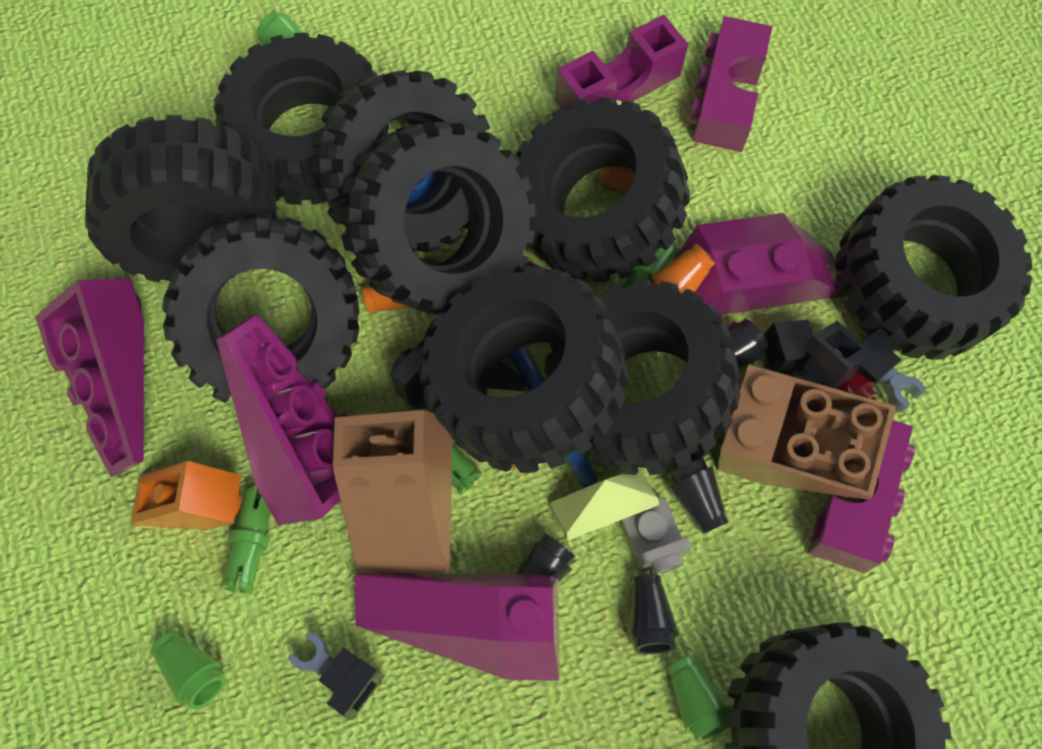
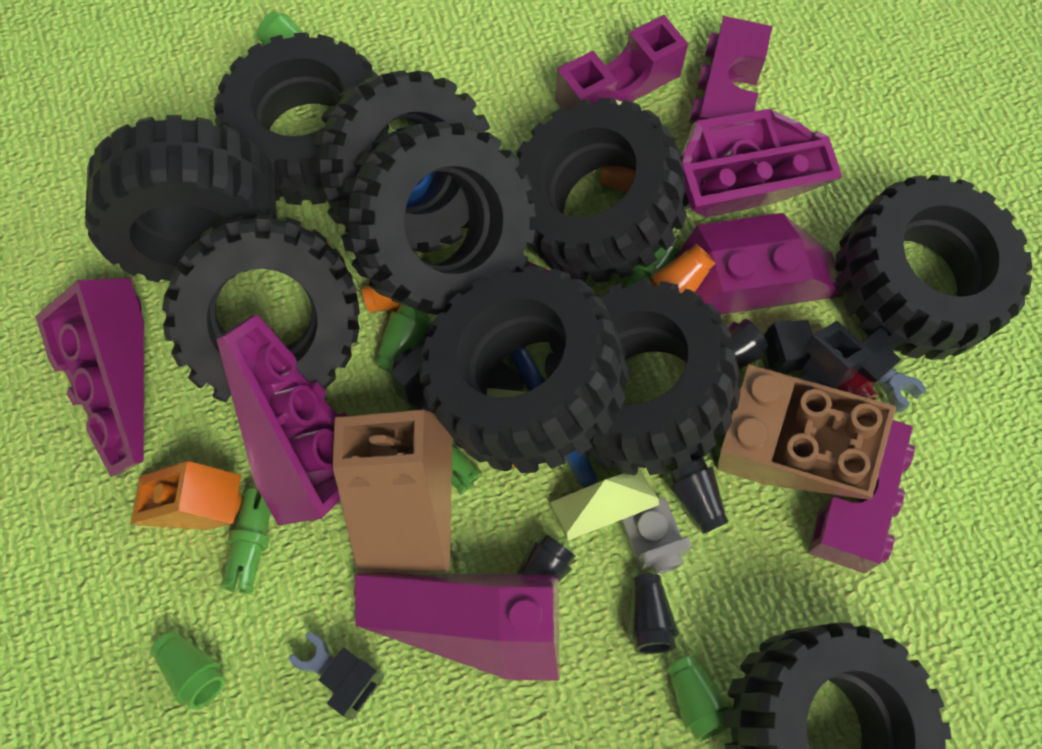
none -> bright green cone [375,304,433,373]
none -> magenta wedge [681,109,843,218]

